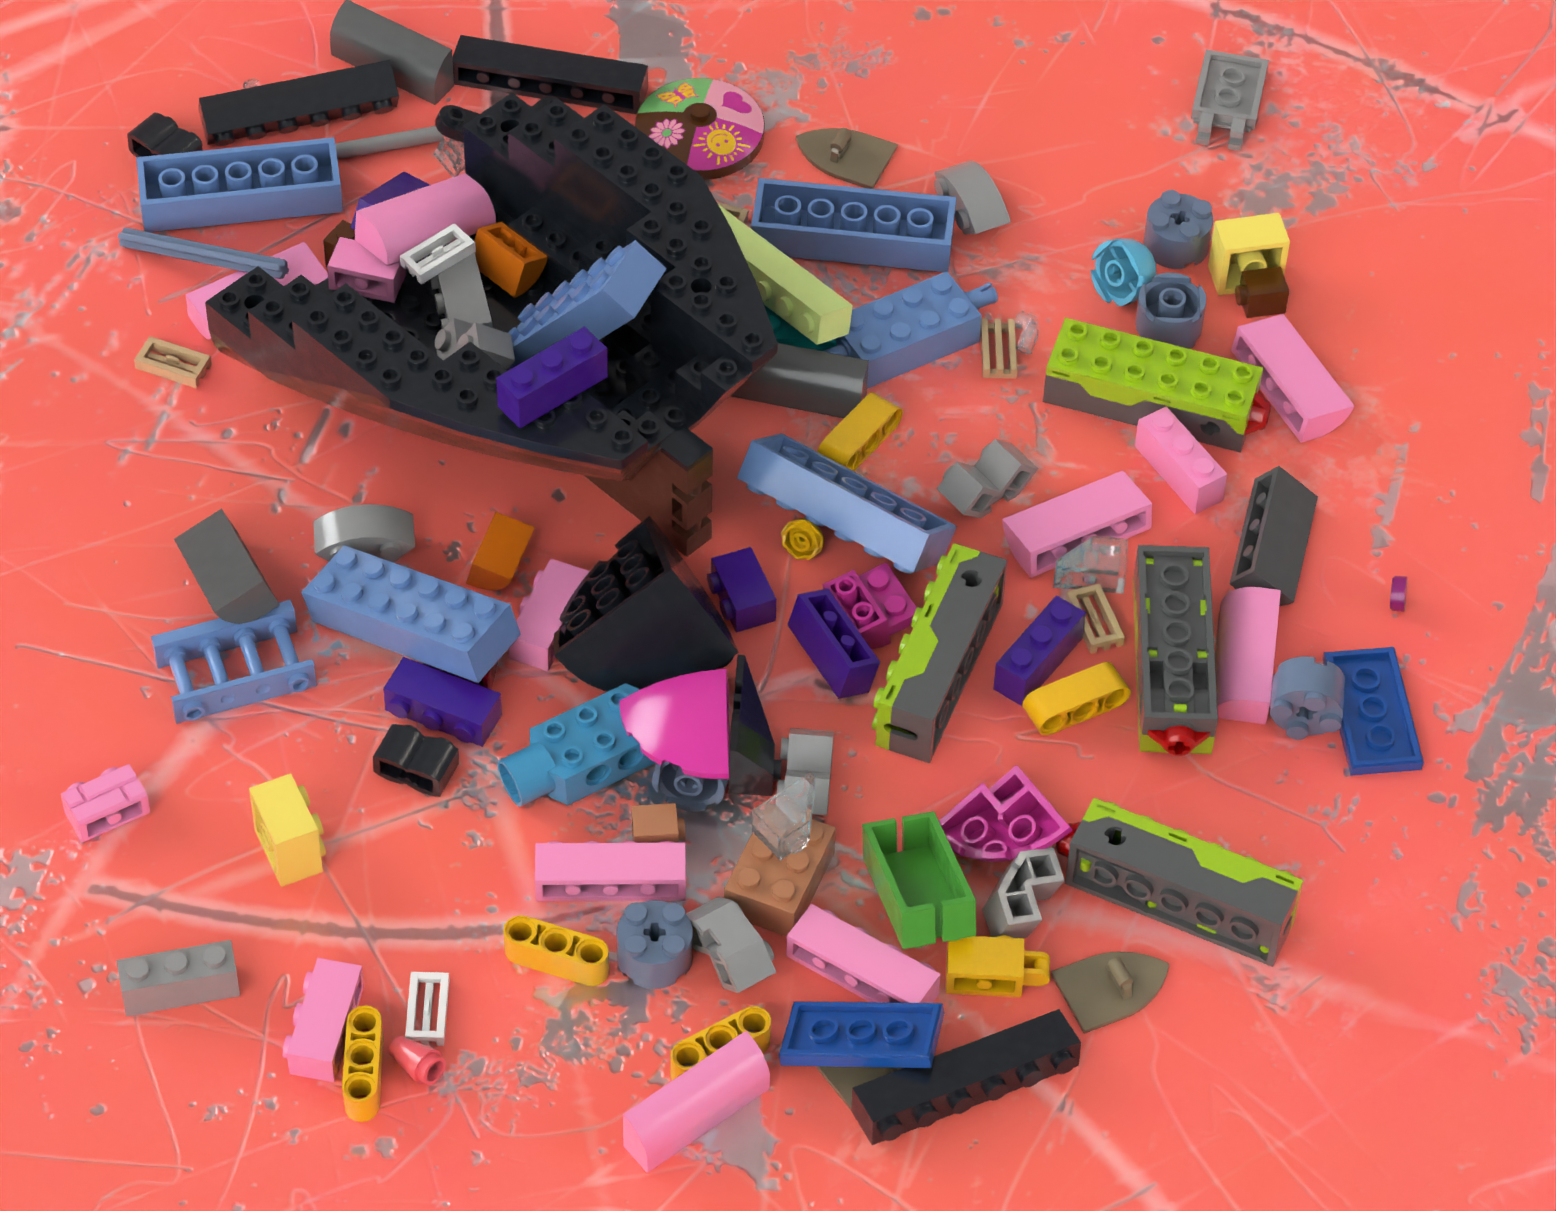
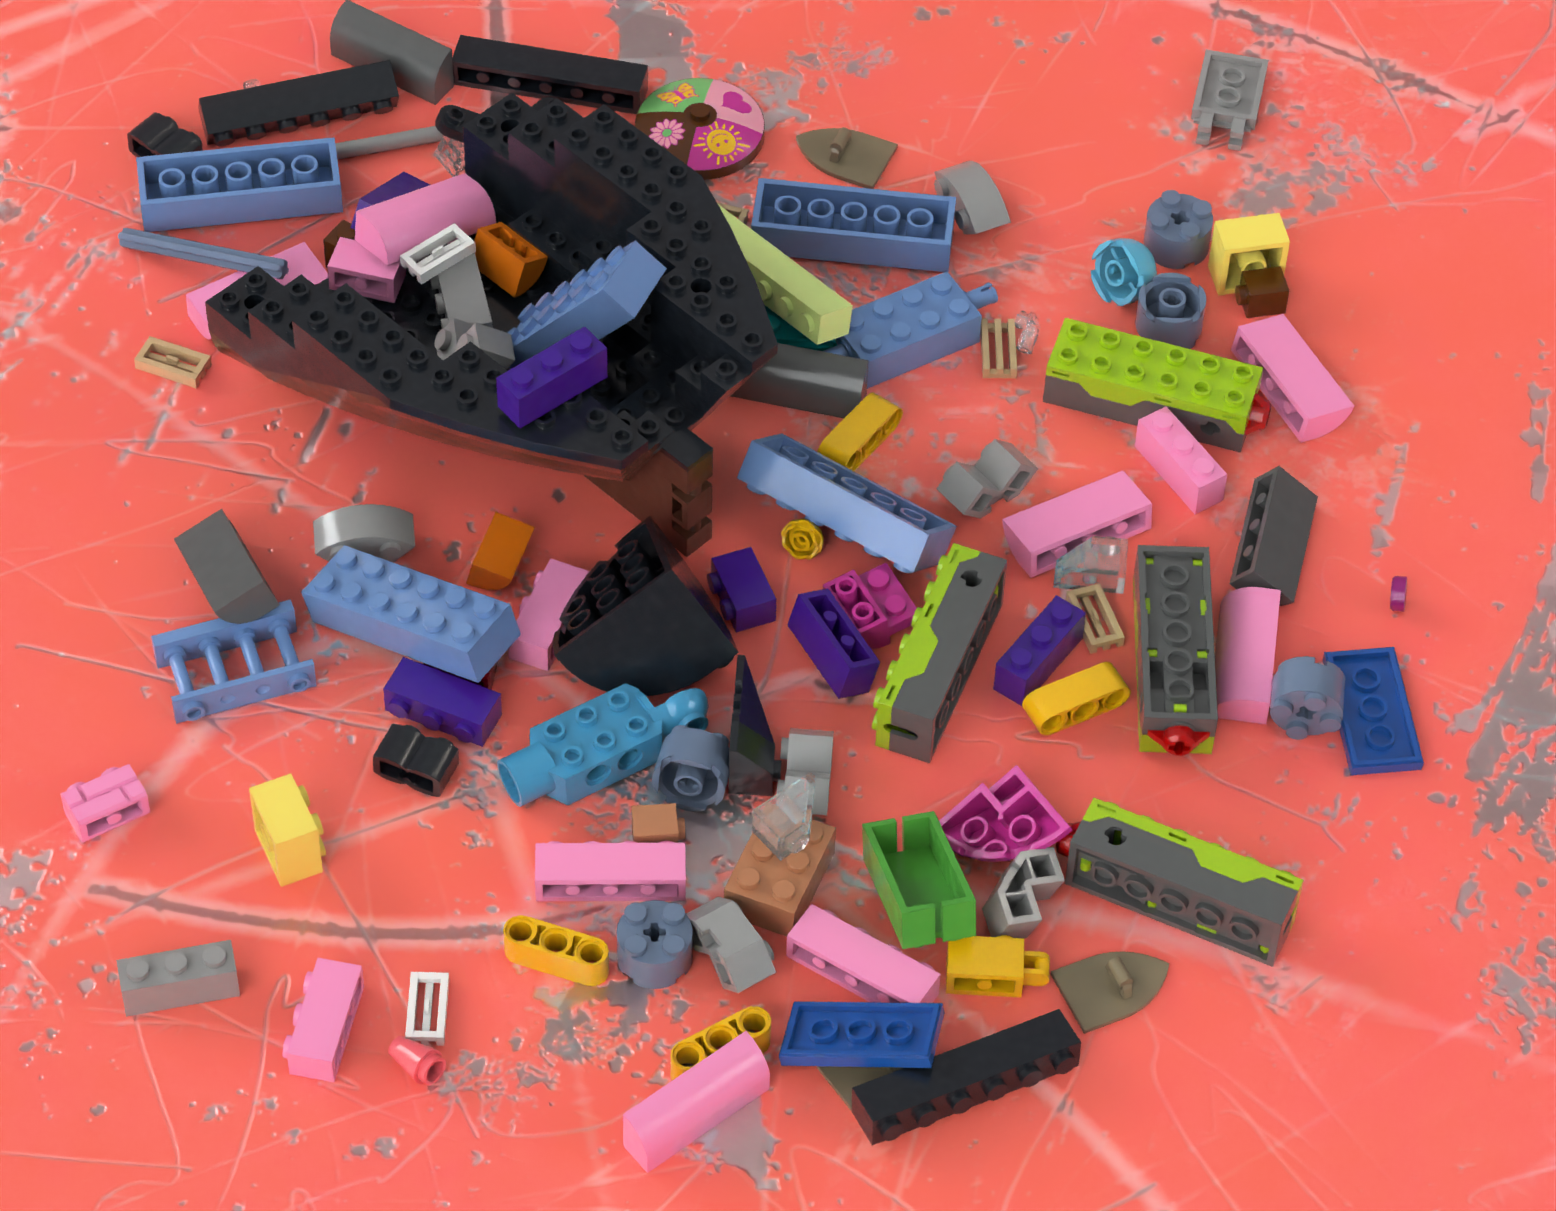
yellow beam [342,1005,384,1122] -> none
dark pink brick [619,669,730,779] -> none

